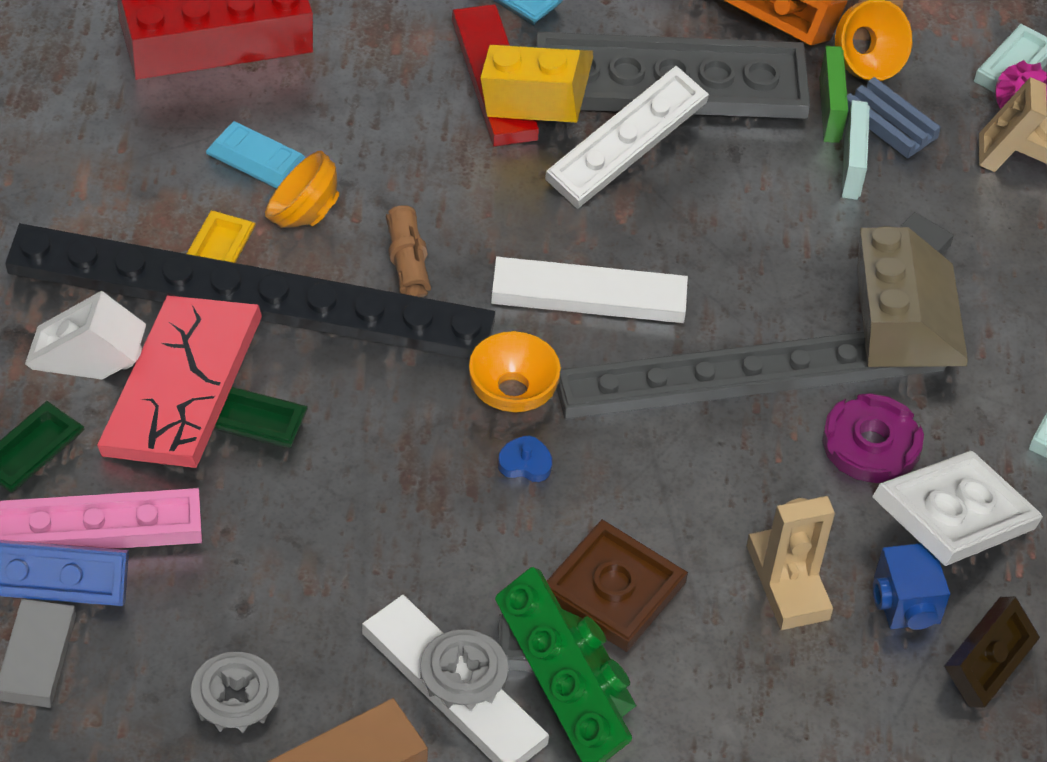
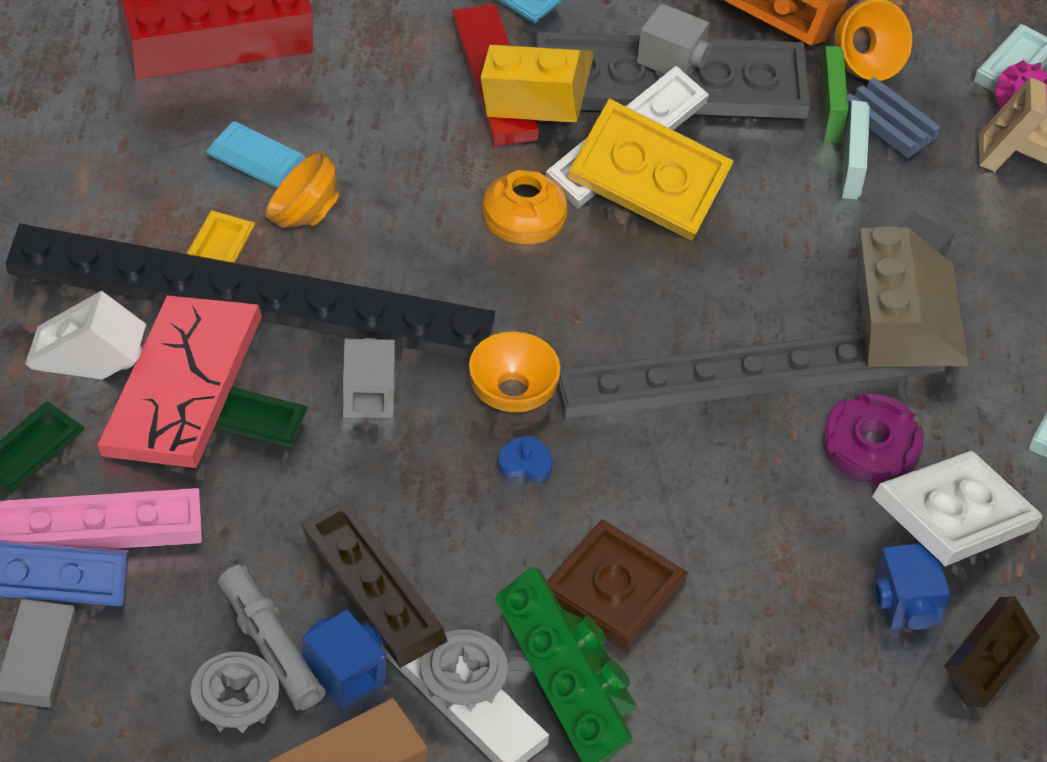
medium nougat pin [386,205,431,297] -> none
white tile [491,256,688,323] -> none
tan bracket [746,496,835,630] -> none
none -> light grey pin [217,565,326,711]
none -> dark brown plate [301,499,448,668]
none -> blue brick [302,609,386,711]
none -> light grey brick [343,338,395,418]
none -> light orange piece [482,170,567,244]
none -> yellow tile [567,98,734,241]
none -> light grey brick [637,3,712,77]

